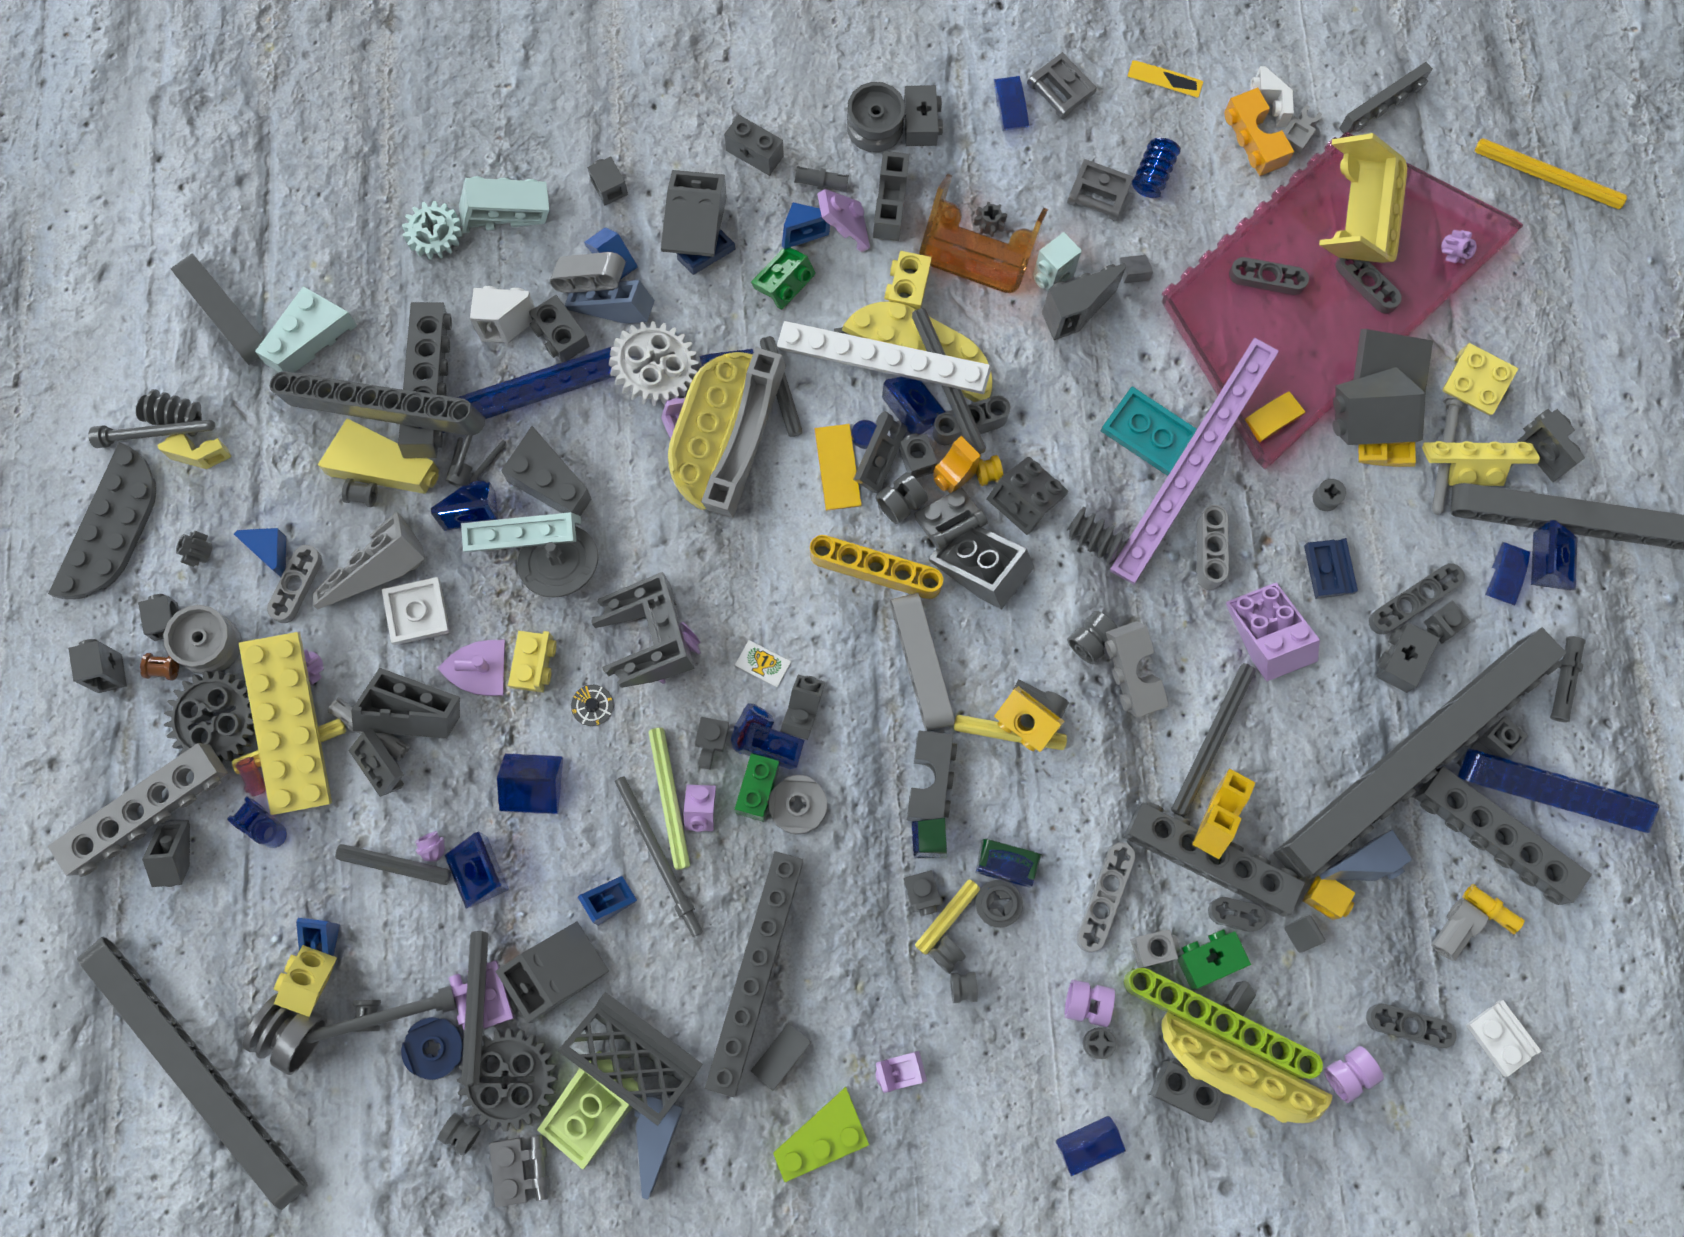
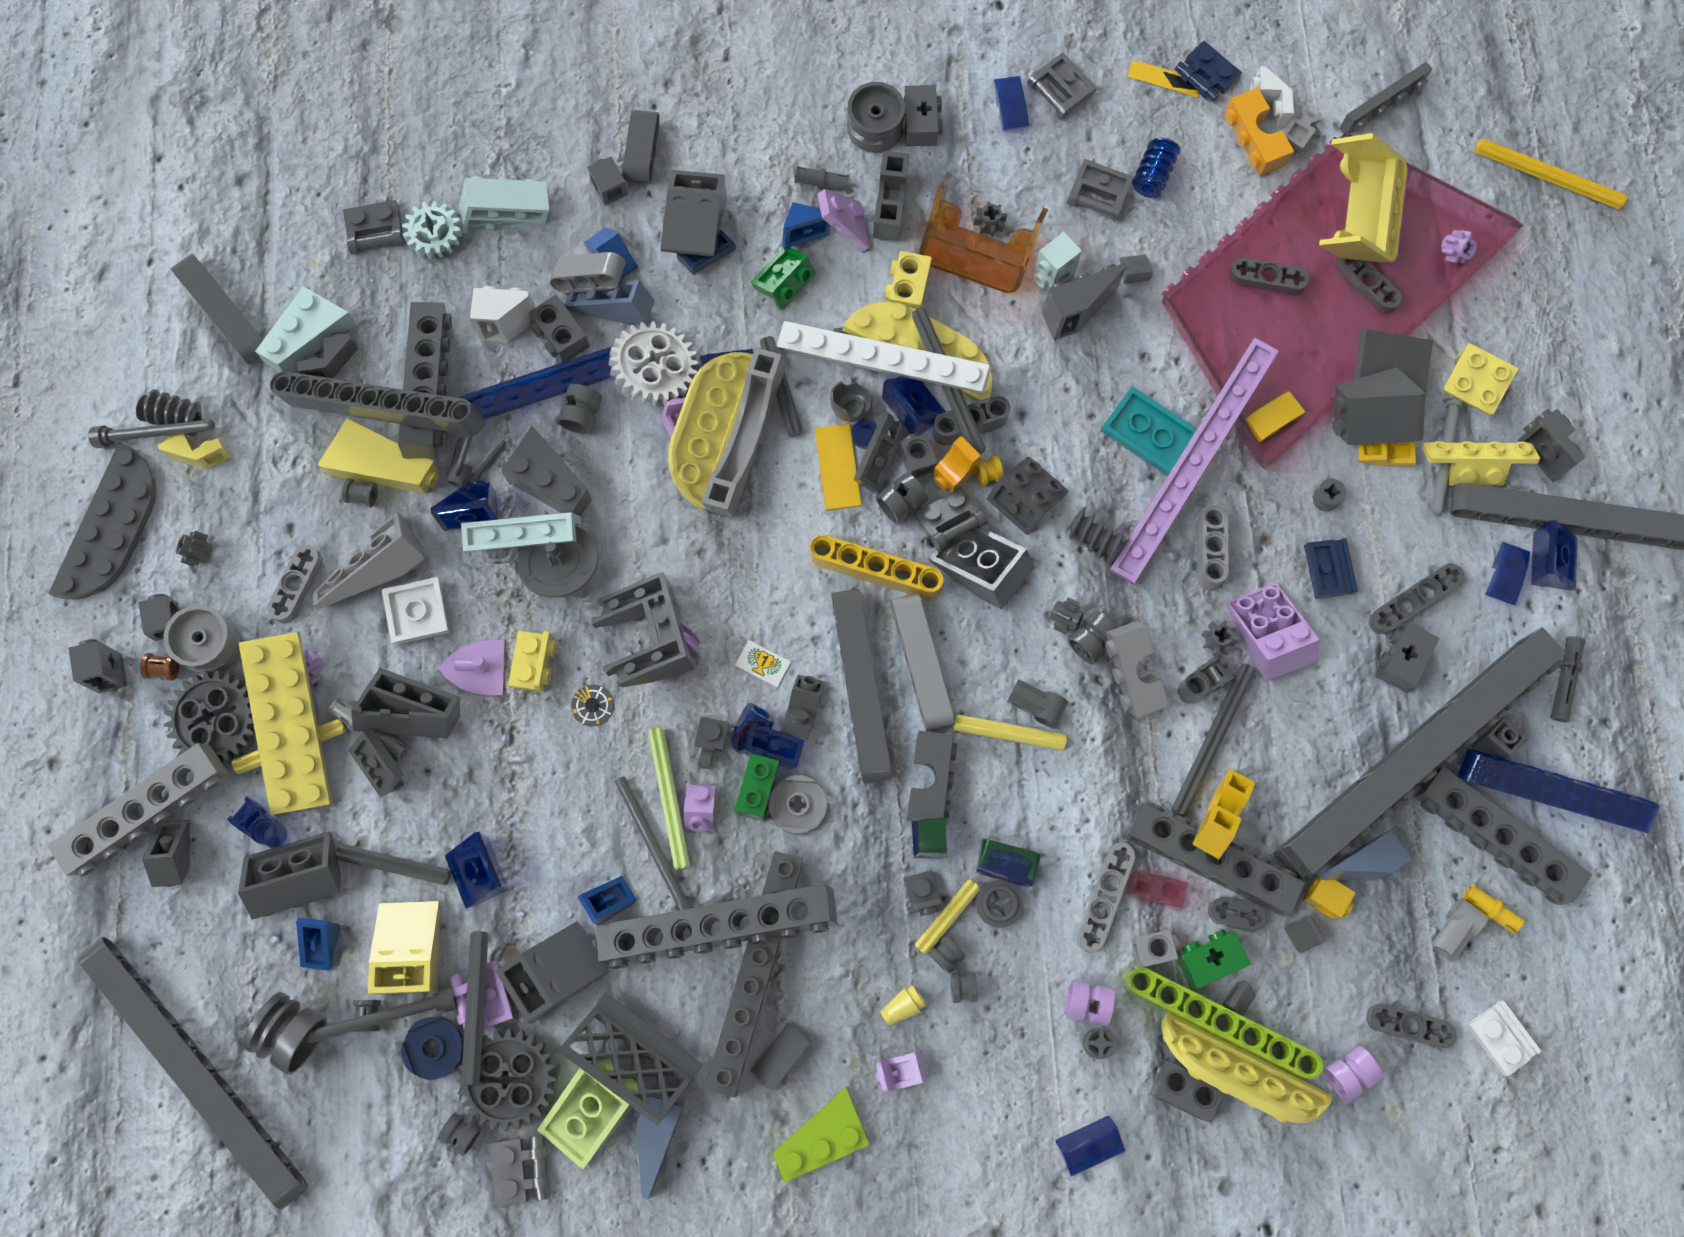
blue slope [234,528,287,577] -> none
clear pink pin [235,757,266,796] -> none
light yellow brick [273,945,337,1017] -> none
lavender plate [415,831,445,862] -> none
clear blue slope [497,753,563,814] -> none
dark grey brick [724,115,784,176] -> none
yellow brick [994,686,1065,752] -> none
dark grey bracket [1424,600,1471,644] -> none
none -> dark grey slope [238,831,341,920]
none -> dark grey slope [297,332,358,378]
none -> dark grey plate [343,200,404,254]
none -> light yellow slope [368,901,440,995]
none -> dark grey wheel [557,384,603,435]
none -> dark grey brick [596,884,838,969]
none -> dark grey beam [623,110,659,183]
none -> dark grey hair [830,381,872,422]
none -> dark grey beam [831,589,892,784]
none -> light yellow cone [880,985,927,1026]
none -> dark grey gear [1049,597,1084,635]
none -> clear pink leg [1128,871,1188,912]
none -> dark blue plate [1174,41,1242,102]
none -> dark grey piece [1178,654,1235,704]
none -> dark grey gear [1201,620,1238,656]

